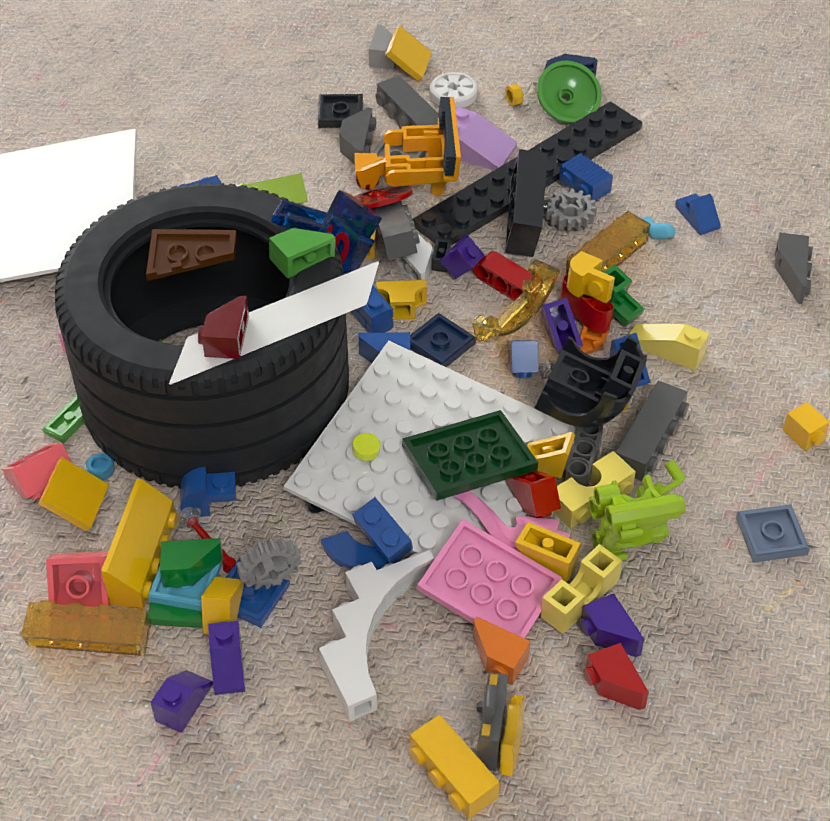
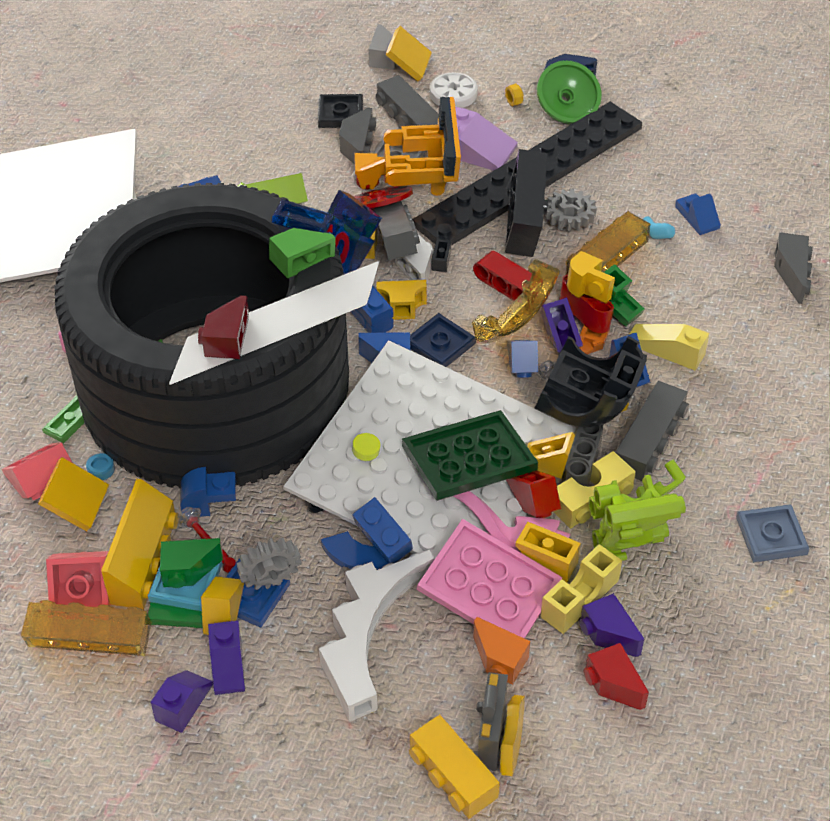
reddish brown wing [146,229,237,281] -> none
dark purple slope [440,234,485,279] -> none
blue brick [559,153,613,201] -> none
yellow brick [783,402,830,451] -> none

